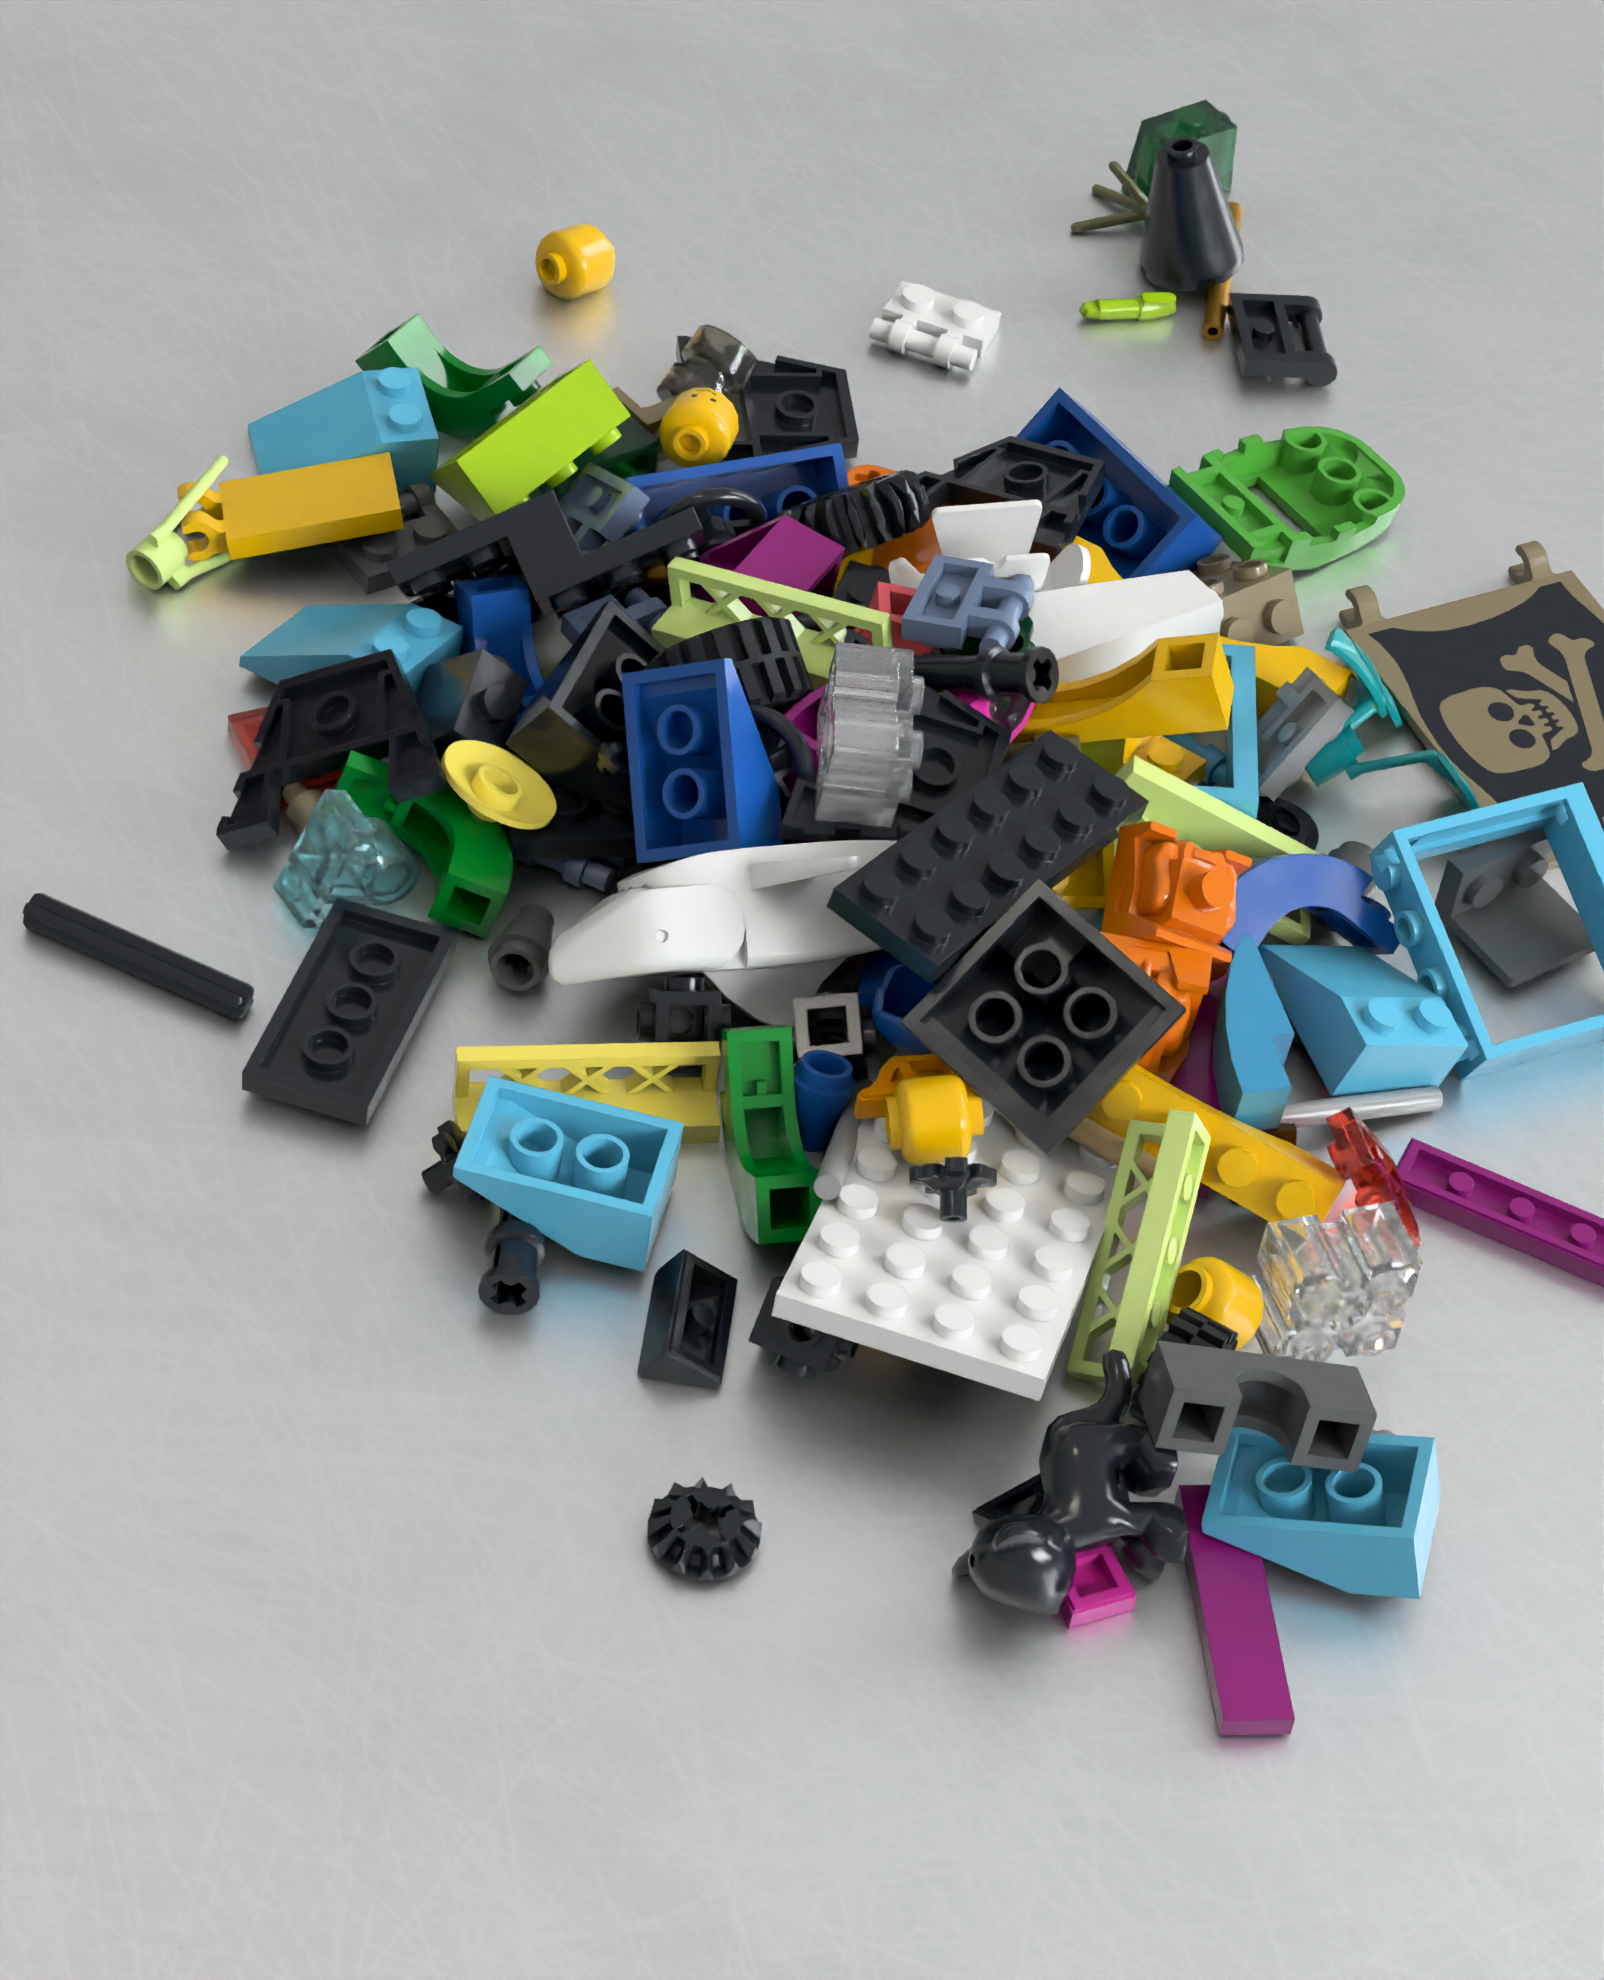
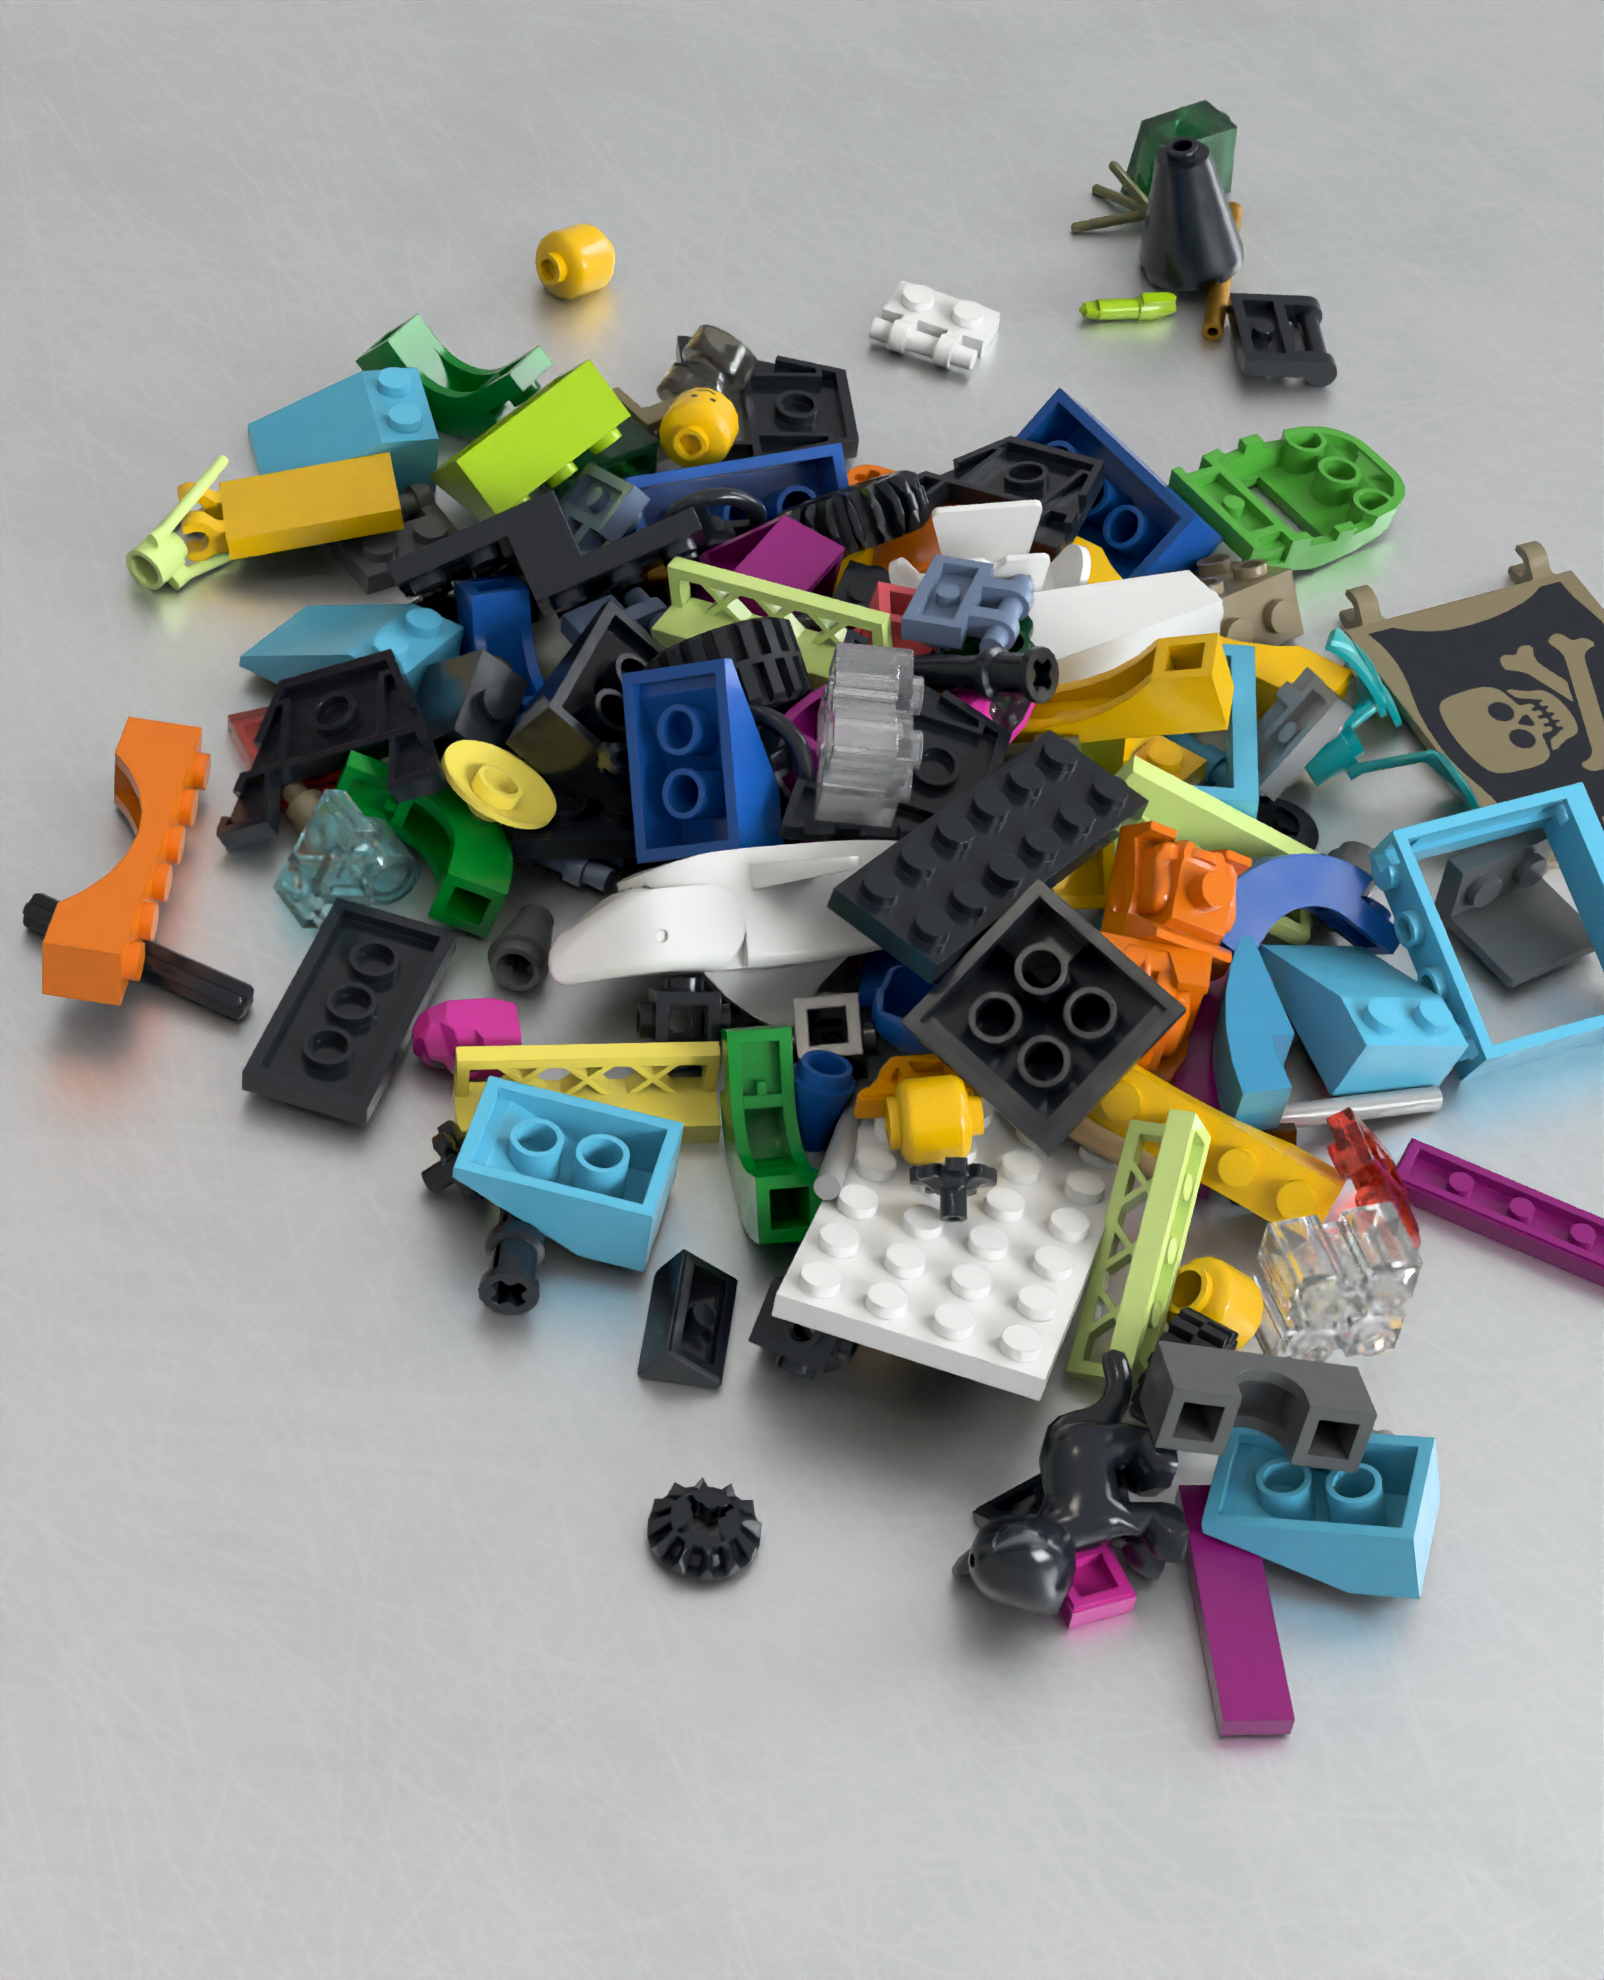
none -> orange arch [42,717,211,1006]
none -> dark pink rock [411,998,522,1079]

